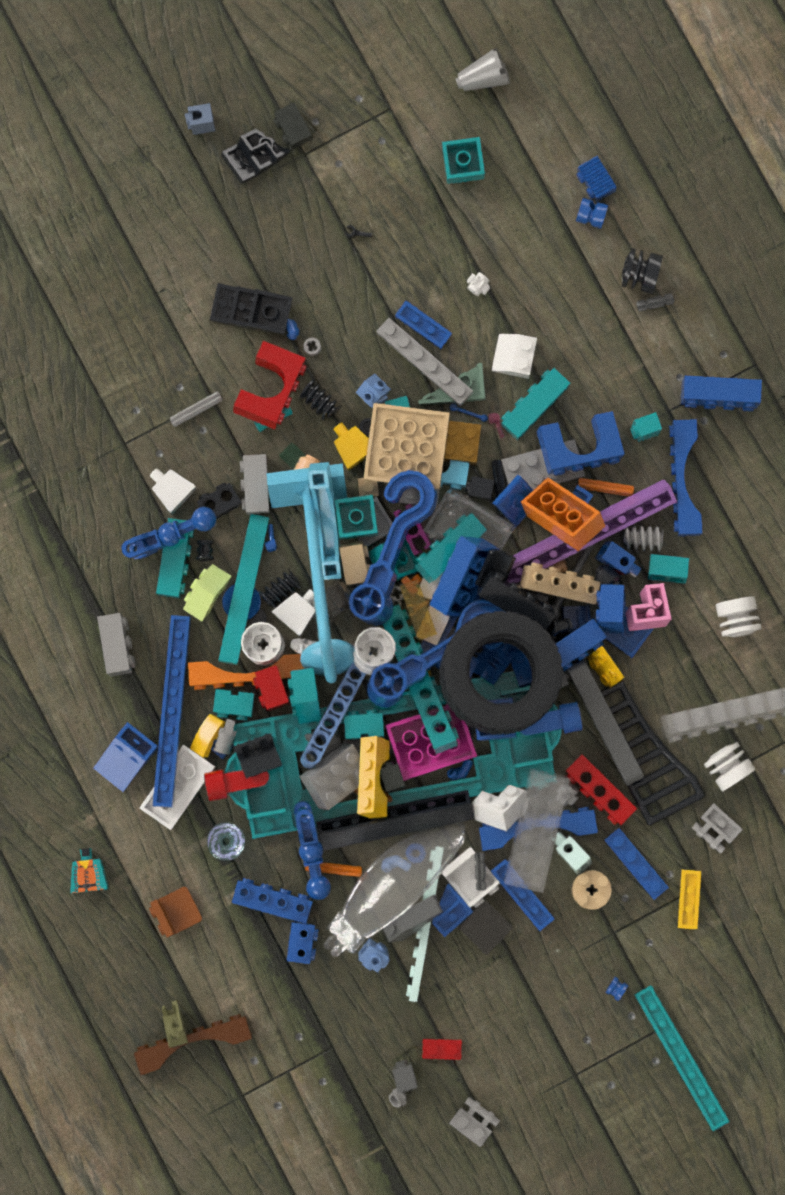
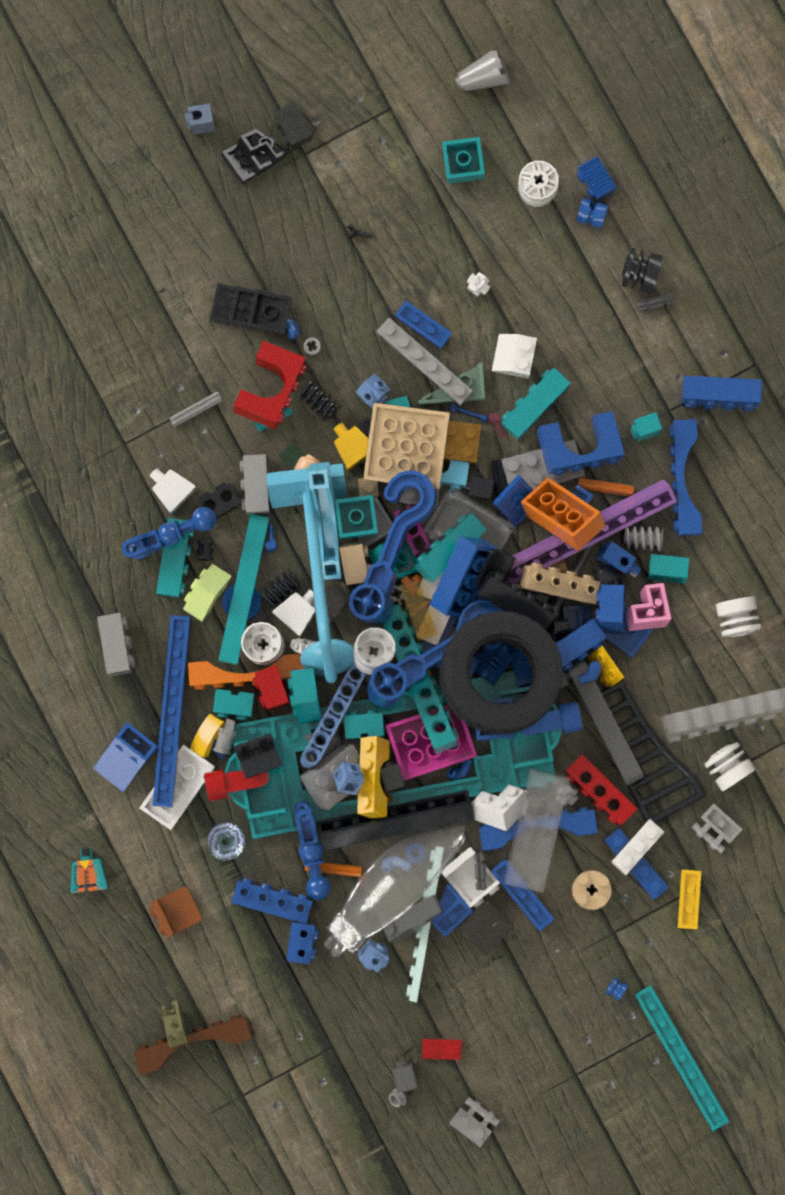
light aqua torso [552,832,592,875] -> none
none -> medium blue brick [334,762,364,795]
none -> white wheel [518,161,559,207]
none -> blue arm [578,661,602,684]
none -> white plate [611,819,664,875]

